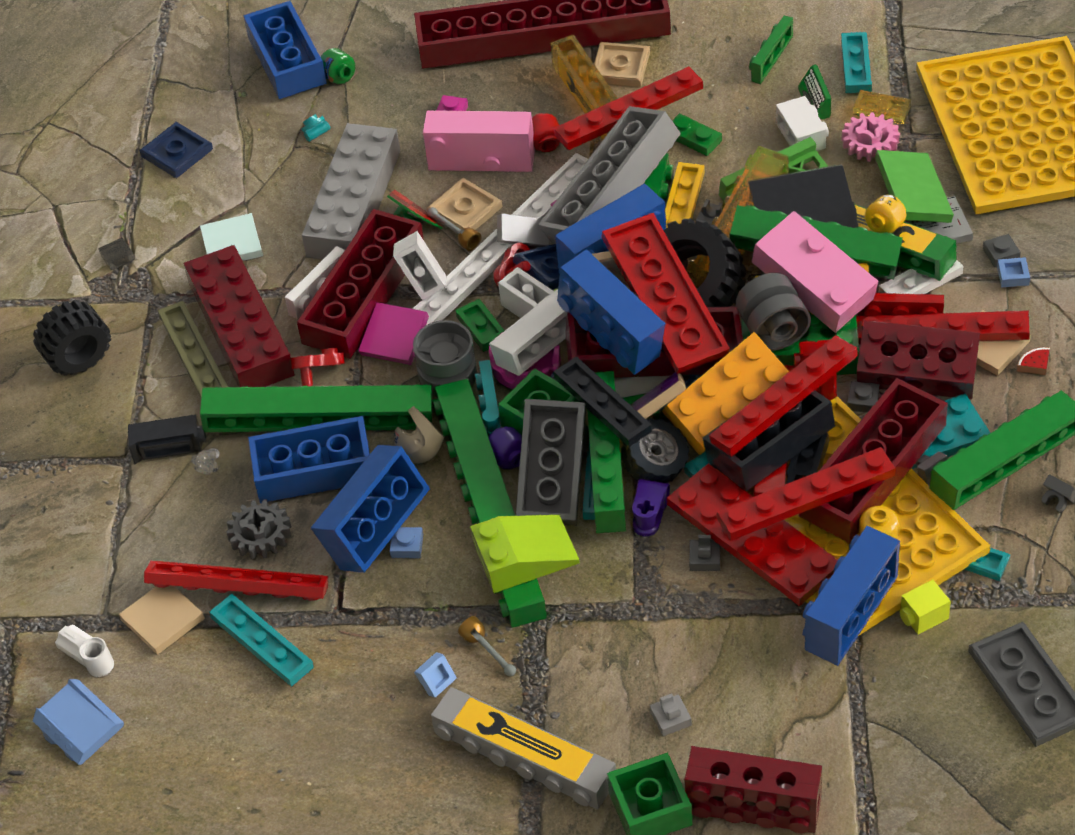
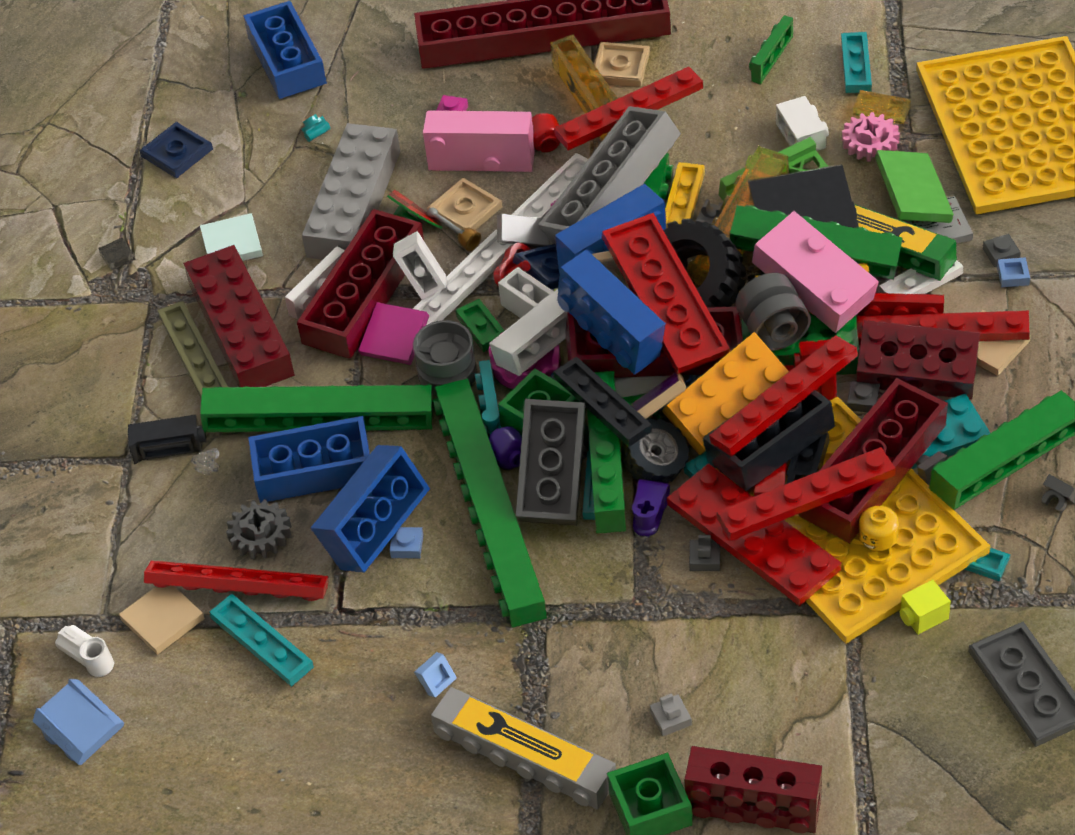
black tyre [33,300,111,376] -> none
red piece [290,348,345,386] -> none
green head [321,48,356,85] -> none
dark tan helmet [393,406,444,464] -> none
hinge [458,616,516,677] -> none
lime slope [470,515,580,593] -> none
green plate [672,113,722,156] -> none
slope [798,64,831,119] -> none
blue brick [802,526,900,666] -> none
yellow head [865,195,907,233] -> none
tile [1017,347,1050,375] -> none

